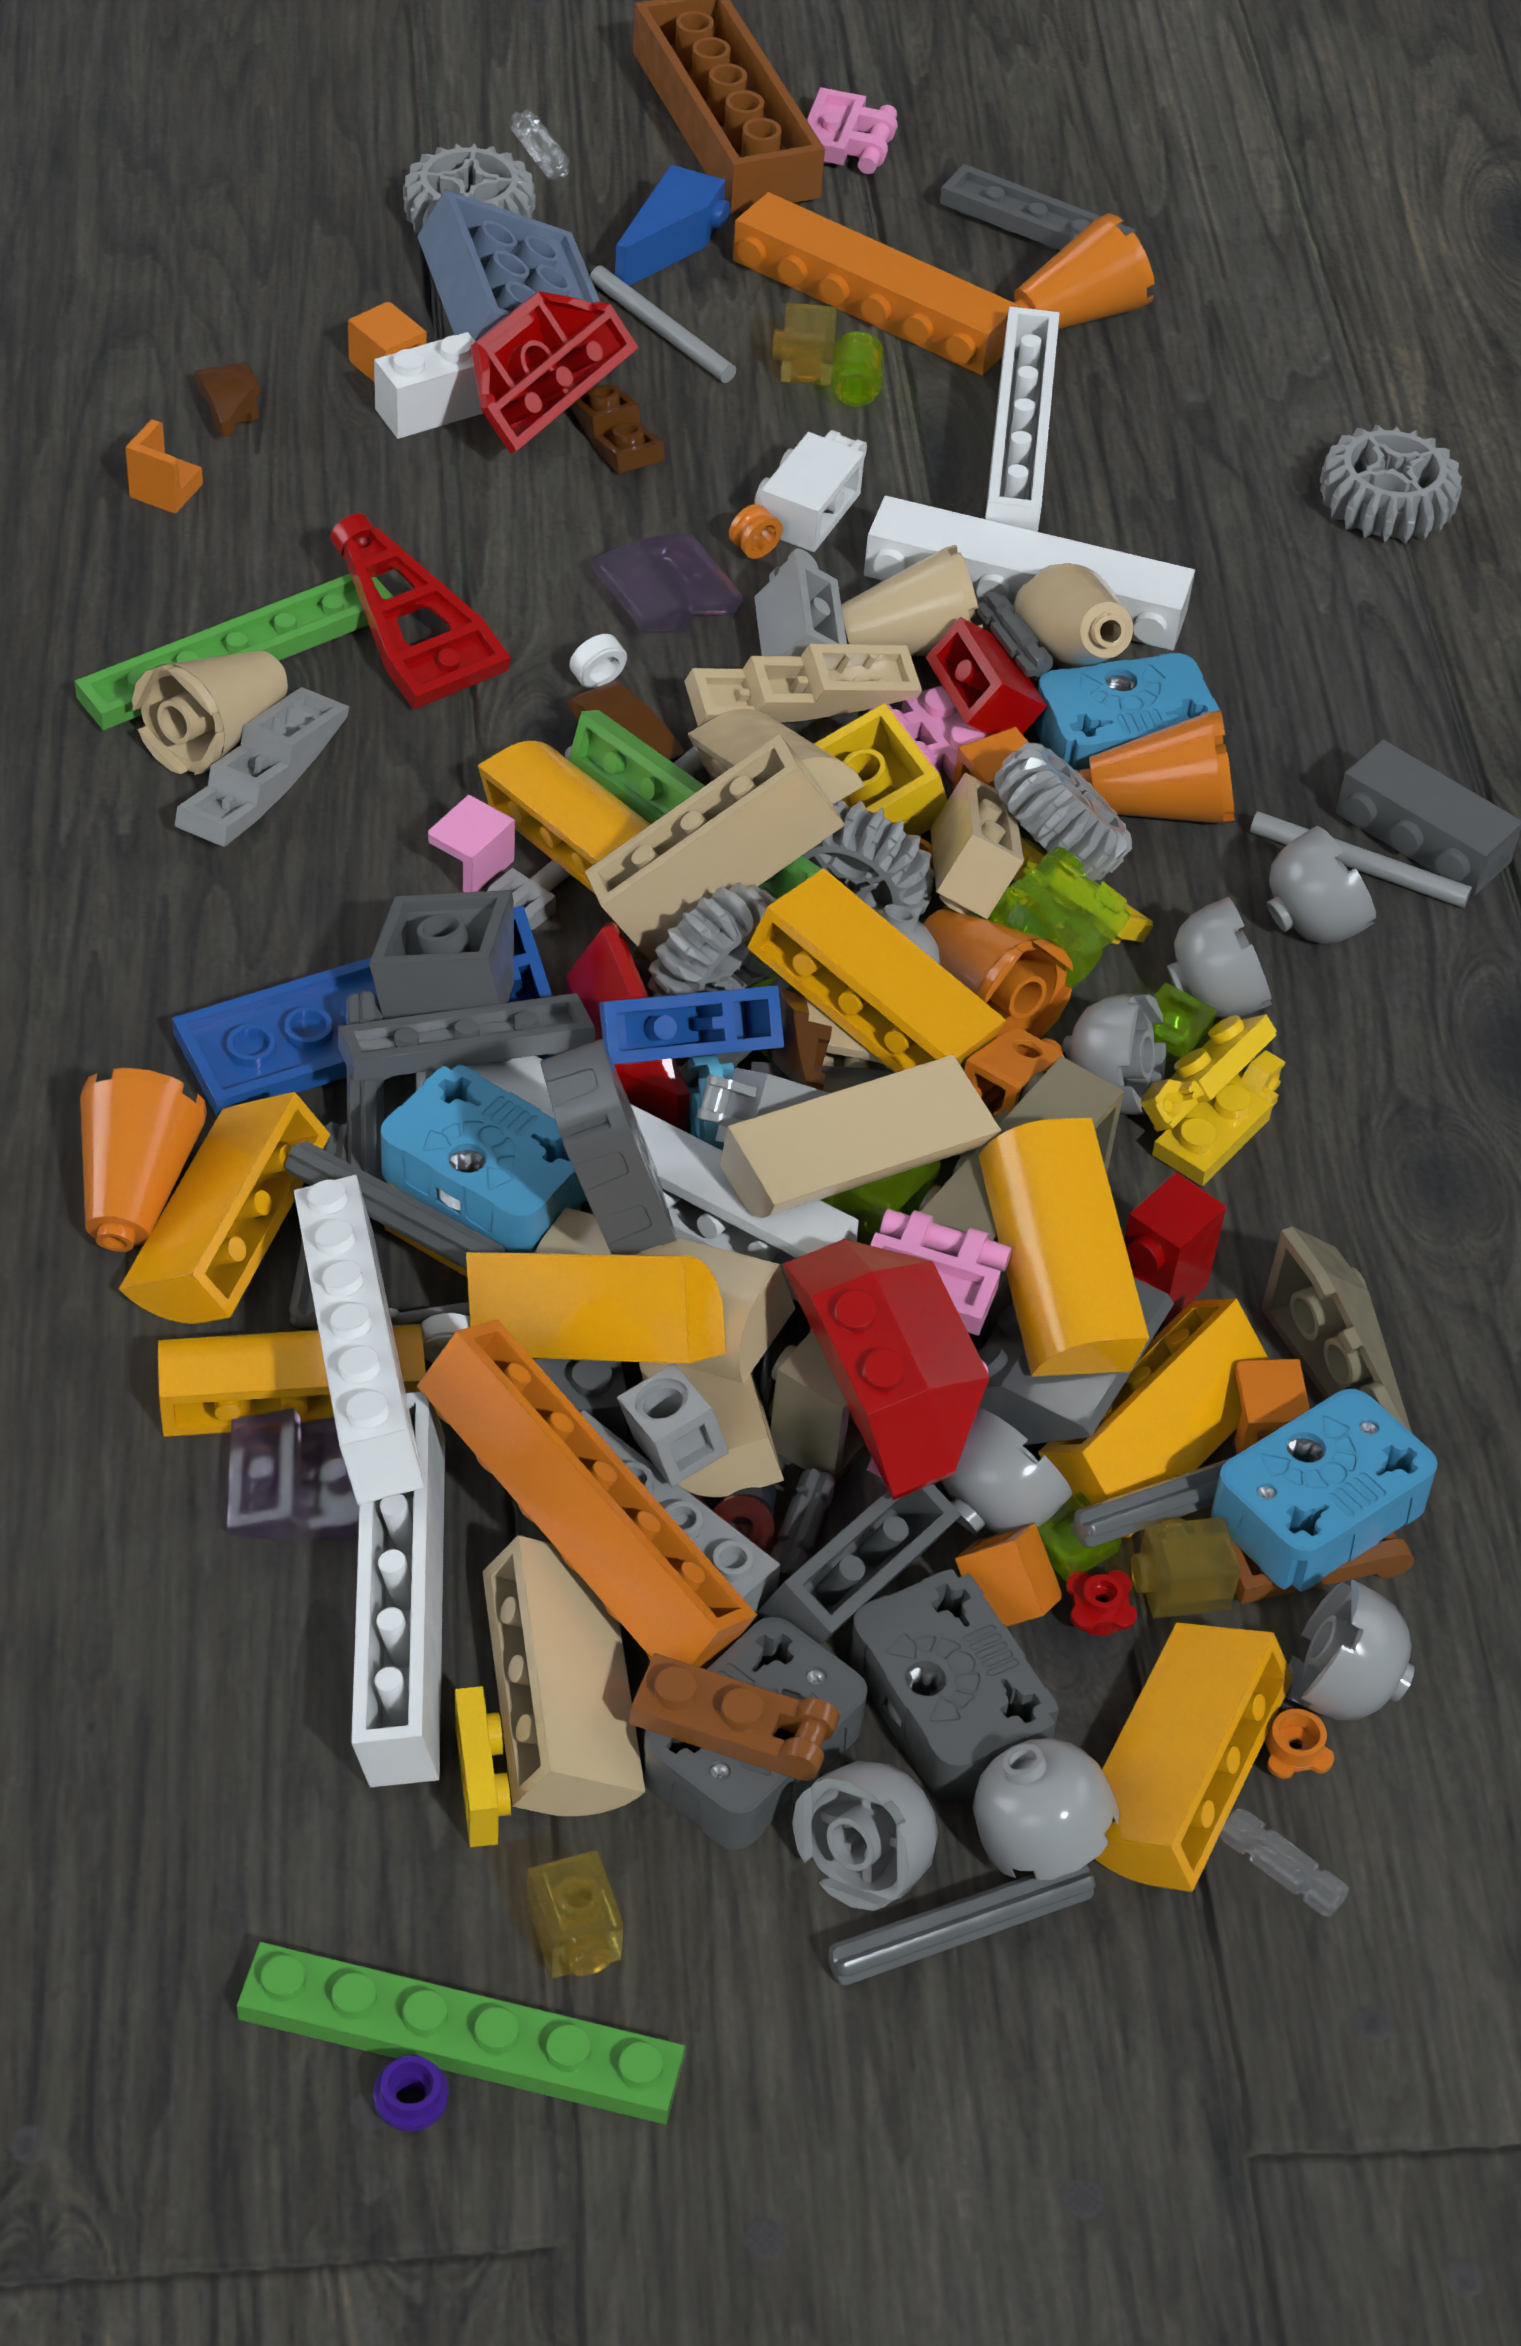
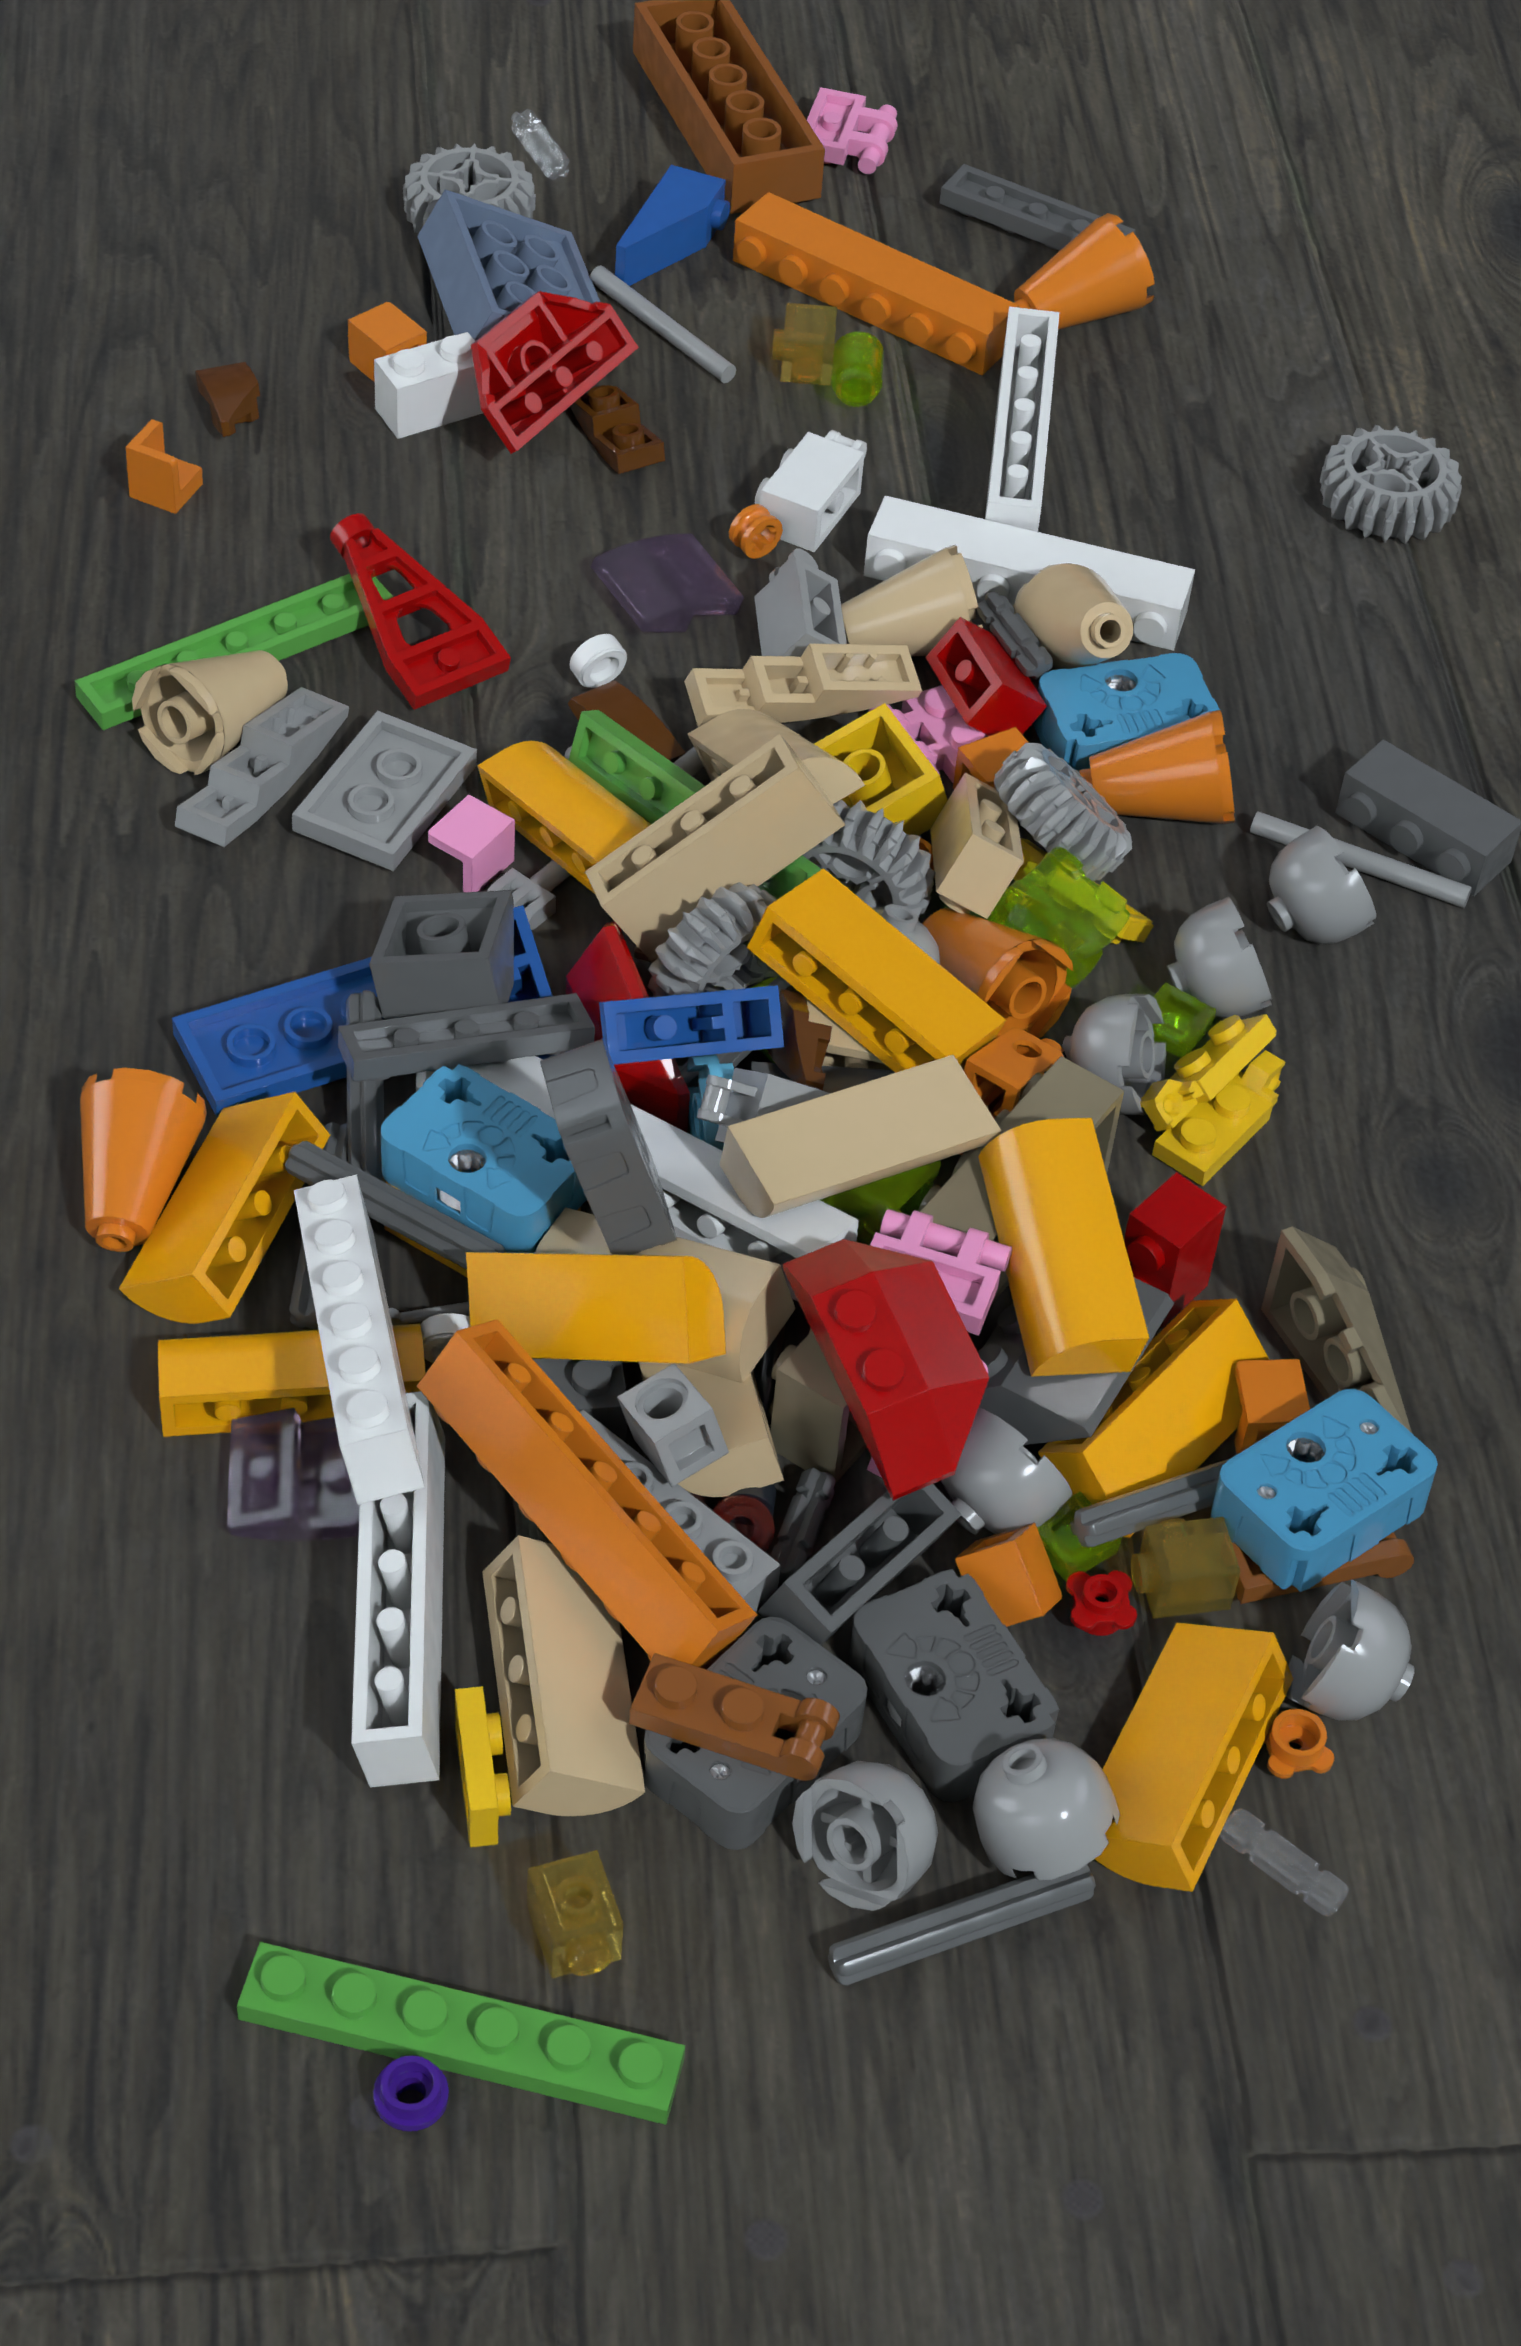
none -> light grey plate [292,710,477,871]

